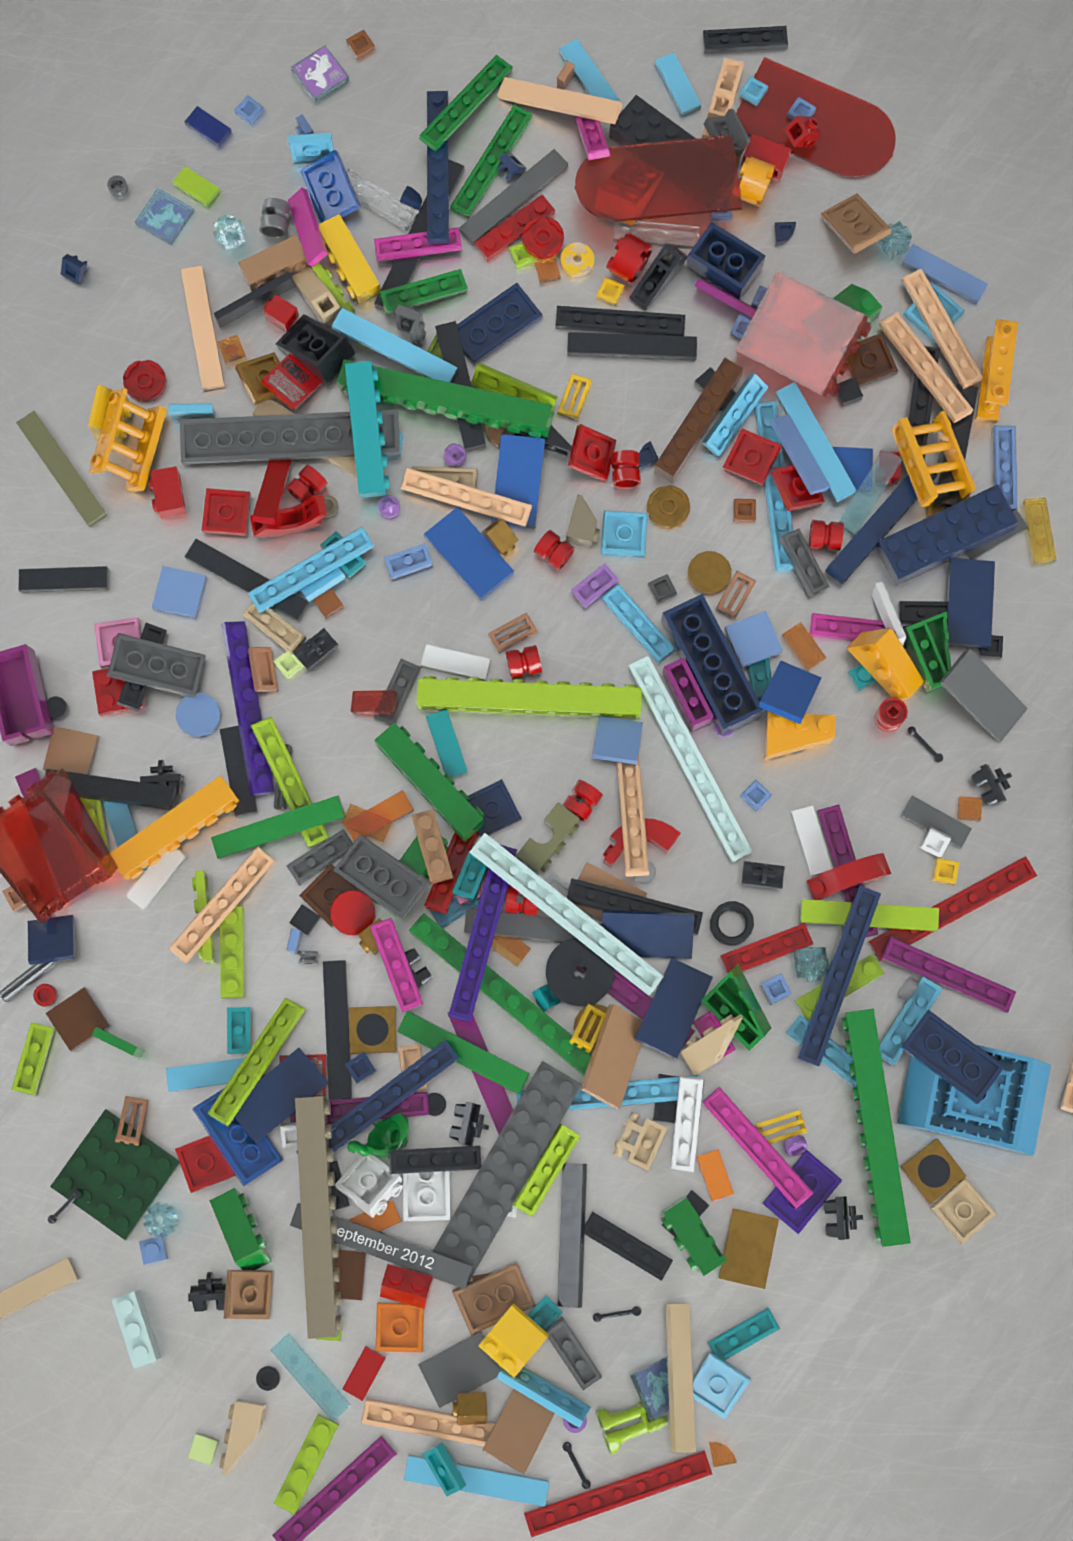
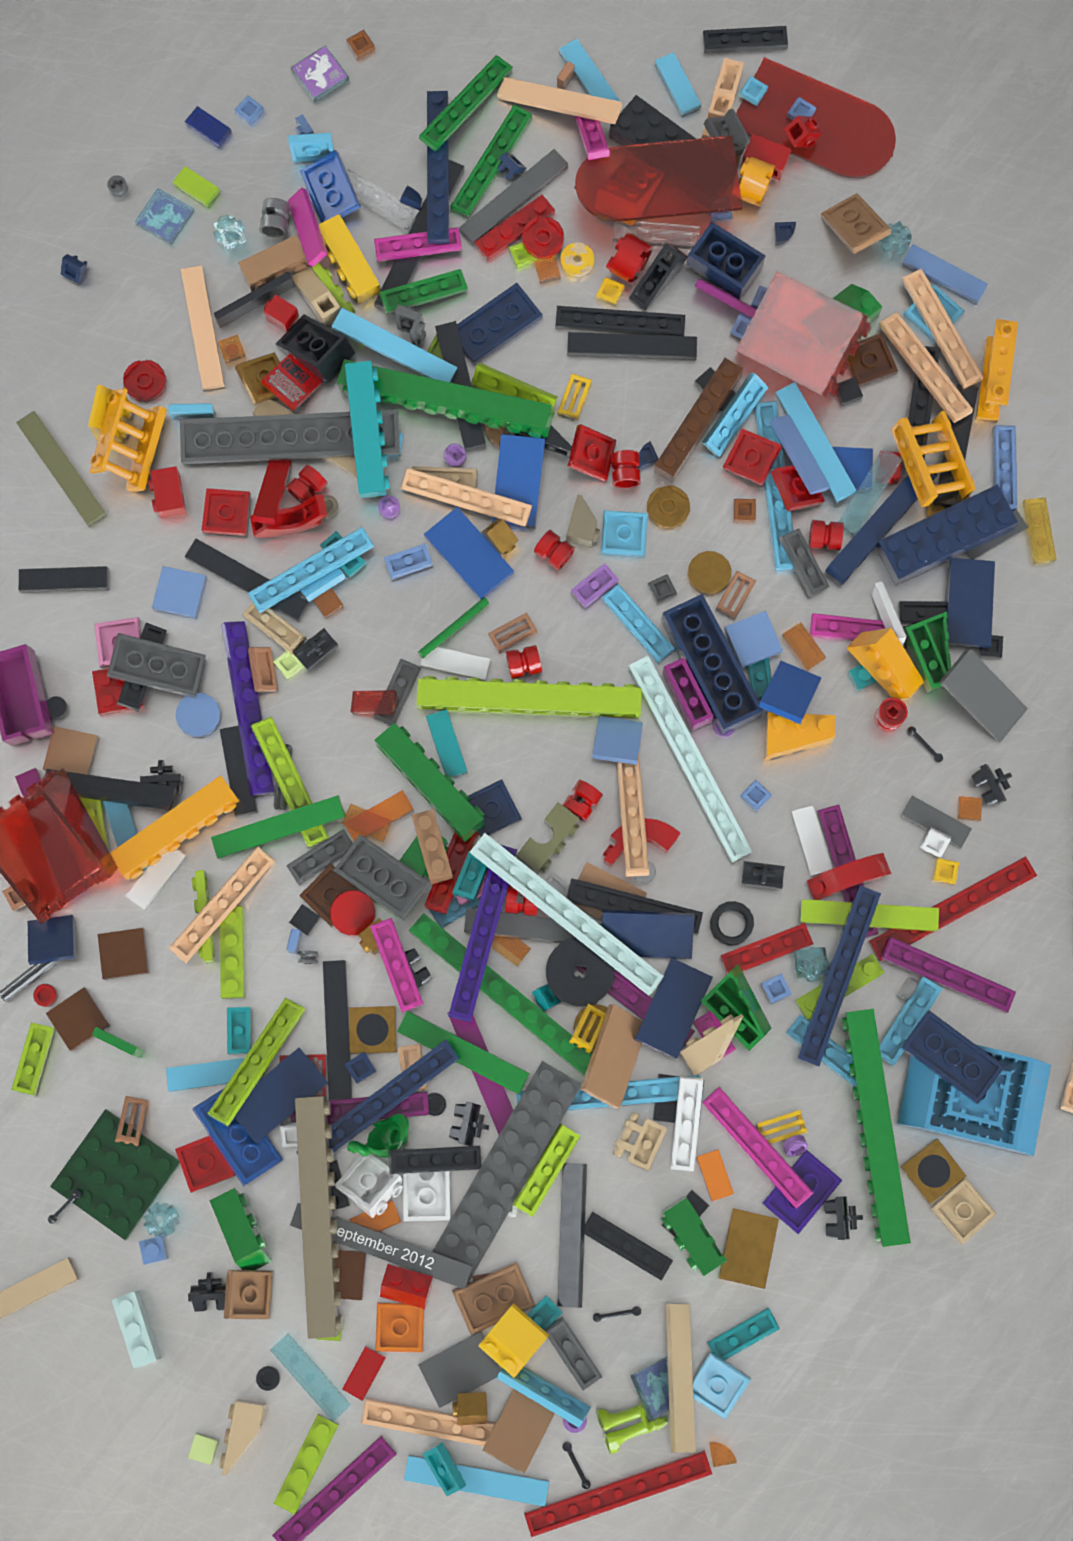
none -> reddish brown tile [97,928,149,980]
none -> green bar [418,597,489,658]

